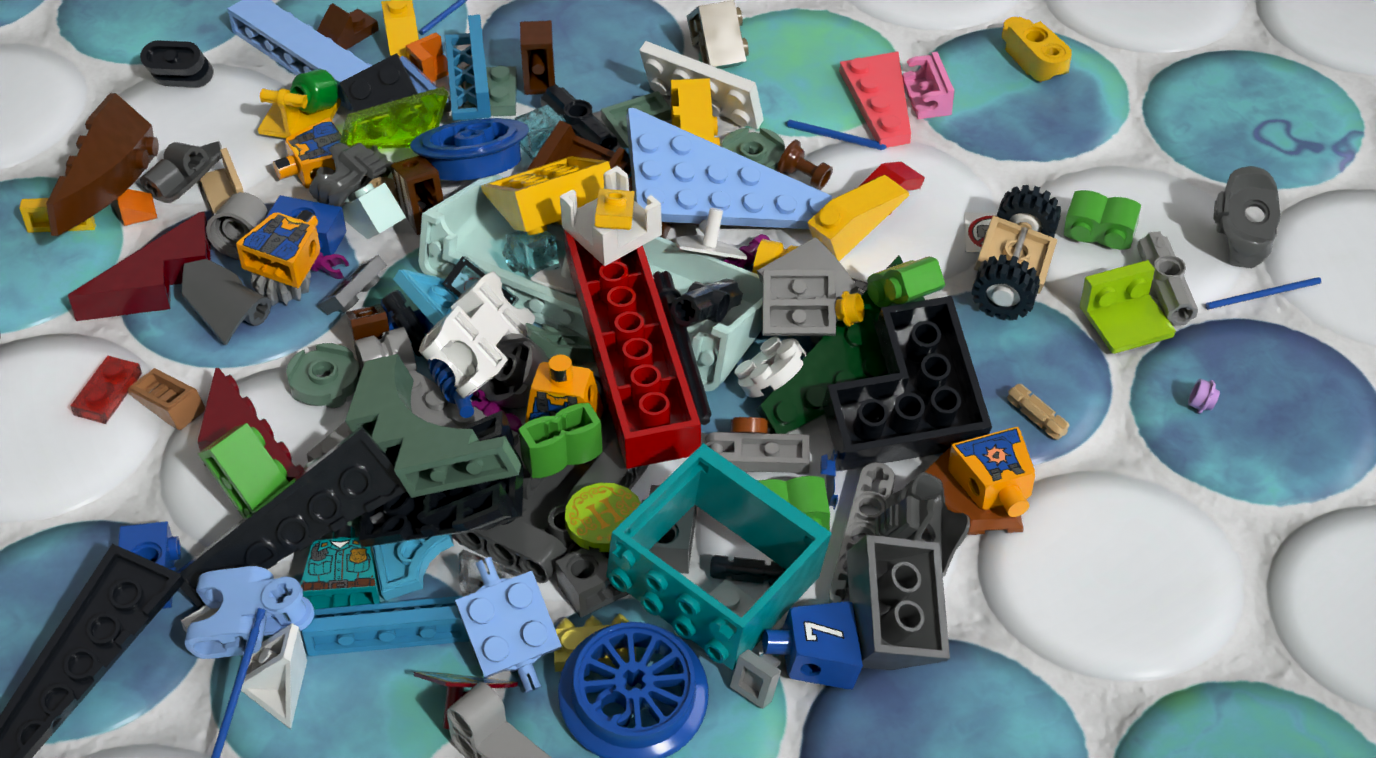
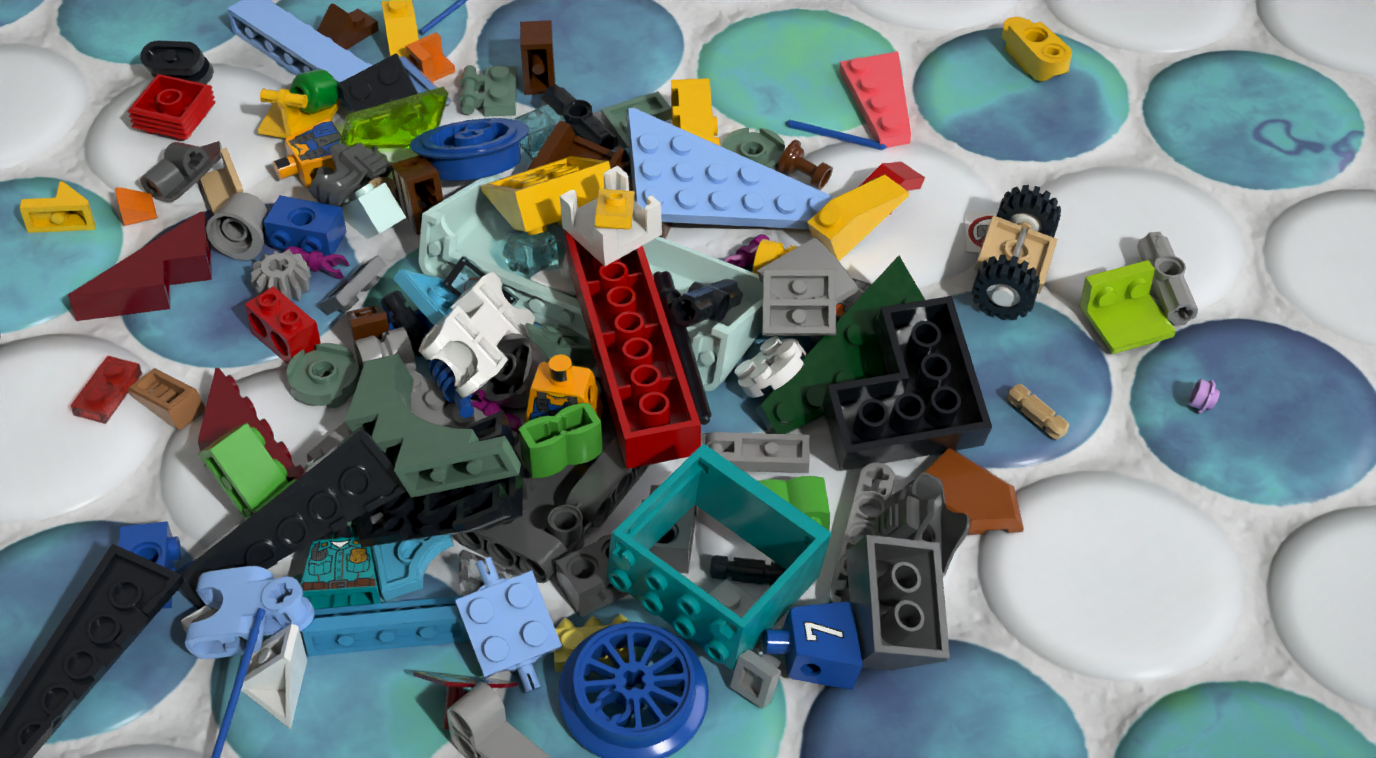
reddish brown wedge [46,93,159,236] -> none
dark grey panel [182,259,271,345] -> none
torso [236,210,320,288] -> none
dark azure fence [445,14,491,121] -> none
lime tile [565,483,641,552] -> none
white plate [639,41,764,130] -> none
white shield [676,208,747,260] -> none
brick [687,0,749,69] -> none
dark orange tile [730,417,768,434] -> none
blue piece [820,449,838,510] -> none
yellow plate [835,291,865,327] -> none
bright green brick [867,256,945,307] -> none
bright pink hinge [902,52,955,119] -> none
light orange torso [948,426,1035,517] -> none
bright green brick [1064,190,1141,250] -> none
blue axle [1206,277,1321,310] -> none
dark grey piece [1213,166,1280,268] -> none
none -> red brick [127,74,216,140]
none -> red brick [245,286,321,364]

